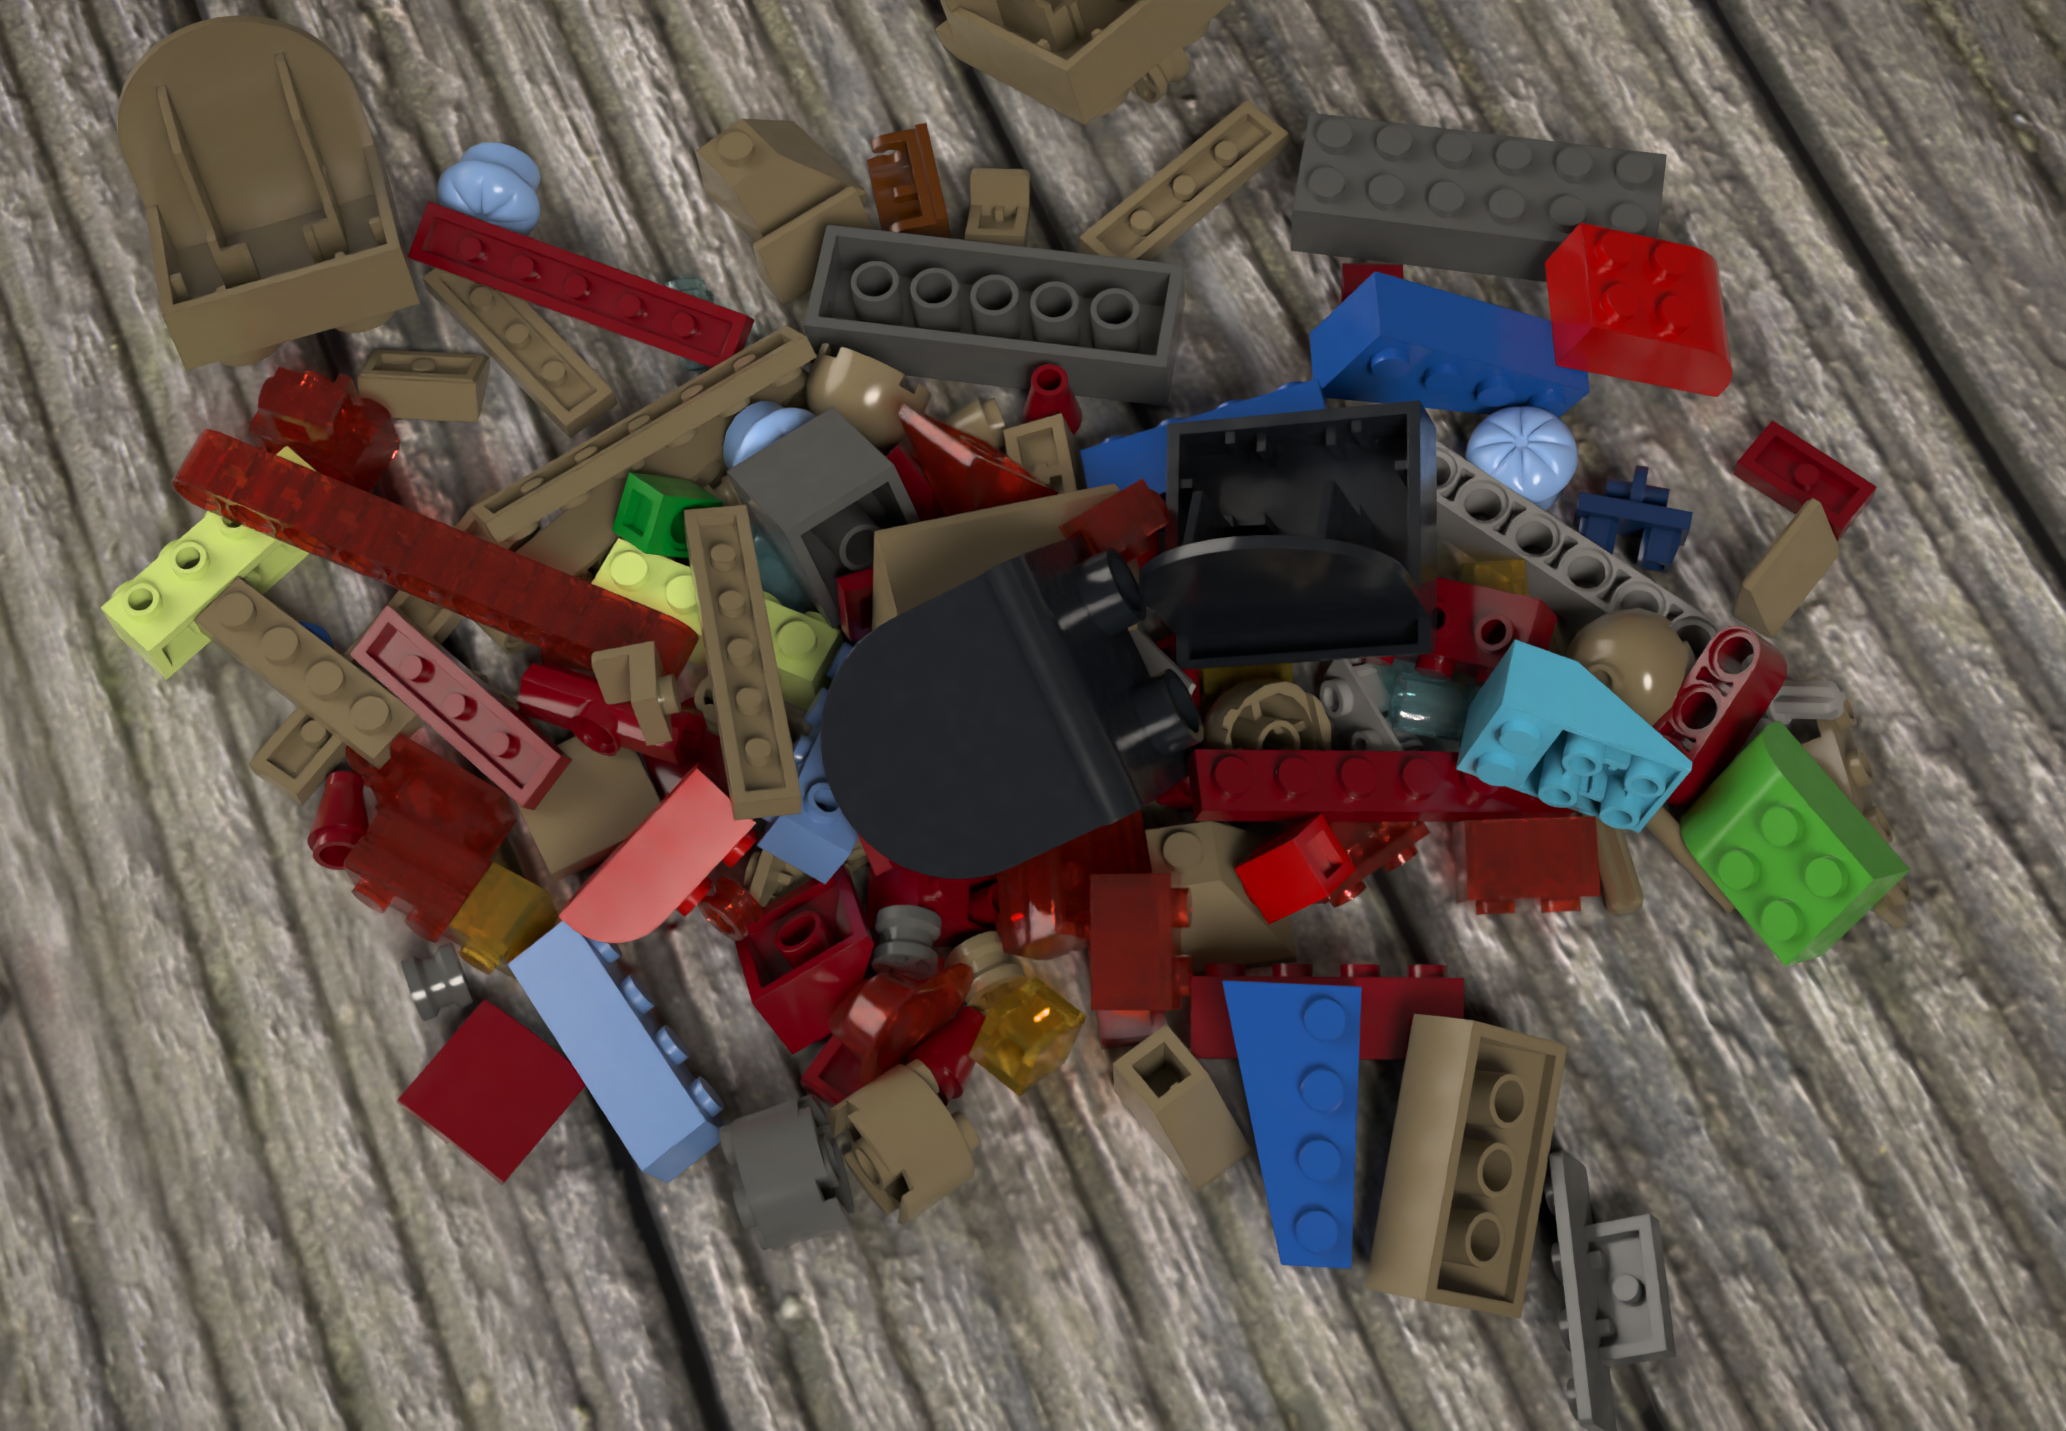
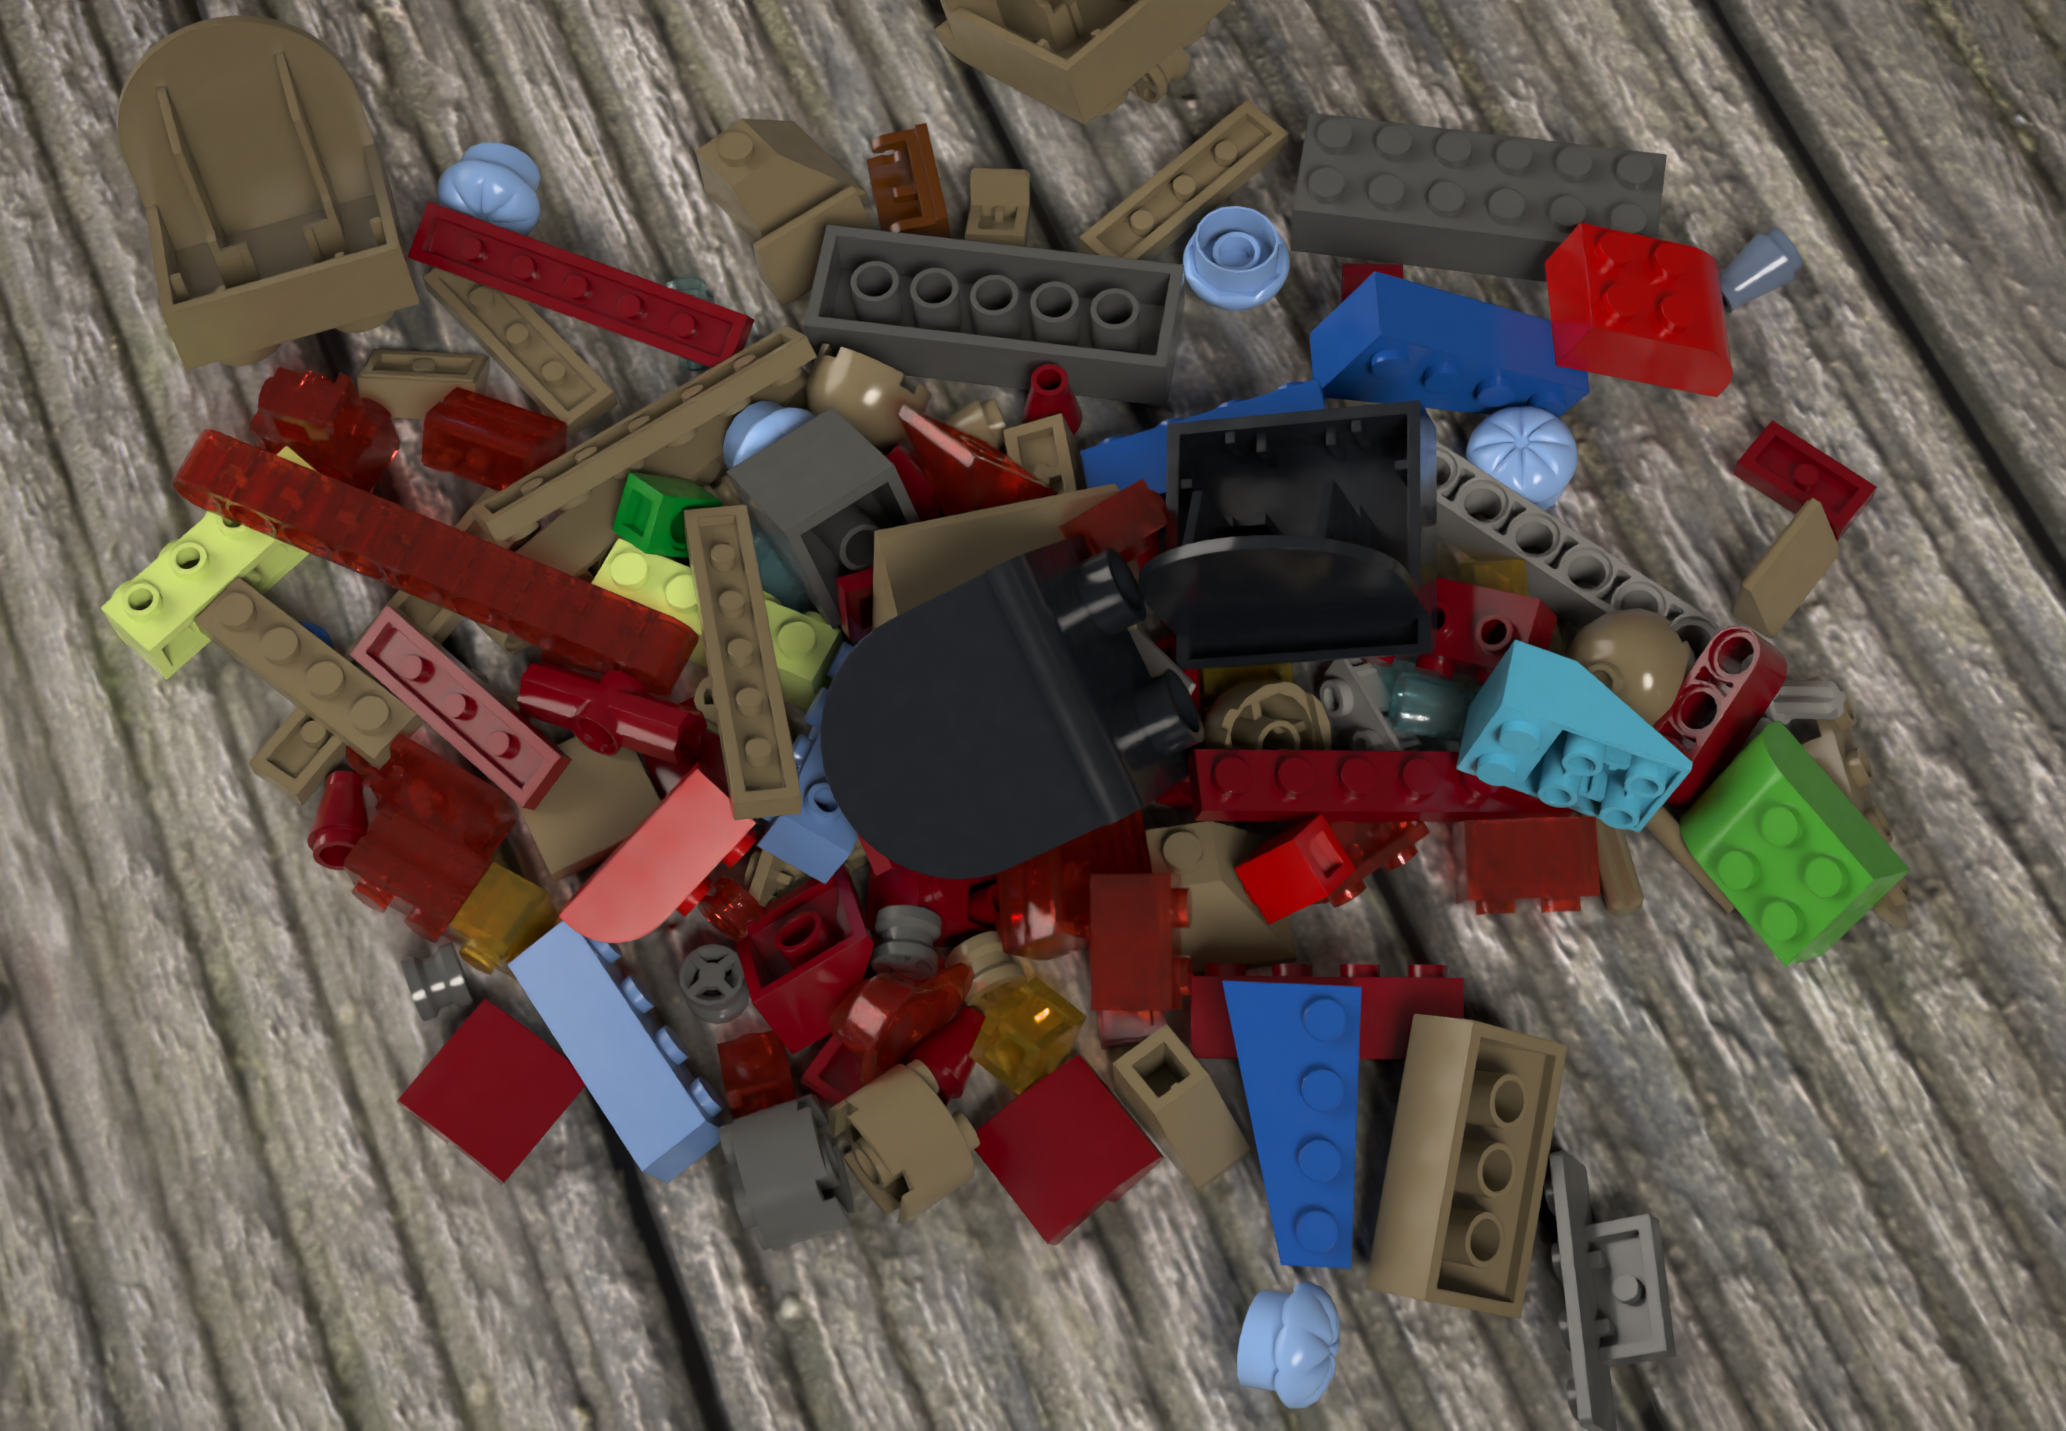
dark tan bracket [591,641,681,746] -> none
dark blue hips [1573,465,1693,573] -> none
none -> clear red brick [421,387,568,491]
none -> dark grey wheel [679,944,750,1025]
none -> clear red bracket [717,1030,798,1120]
none -> dark red slope [974,1054,1165,1245]
none -> light blue piece [1183,206,1290,311]
none -> light blue piece [1237,1281,1341,1409]
none -> sand blue cone [1720,229,1803,313]

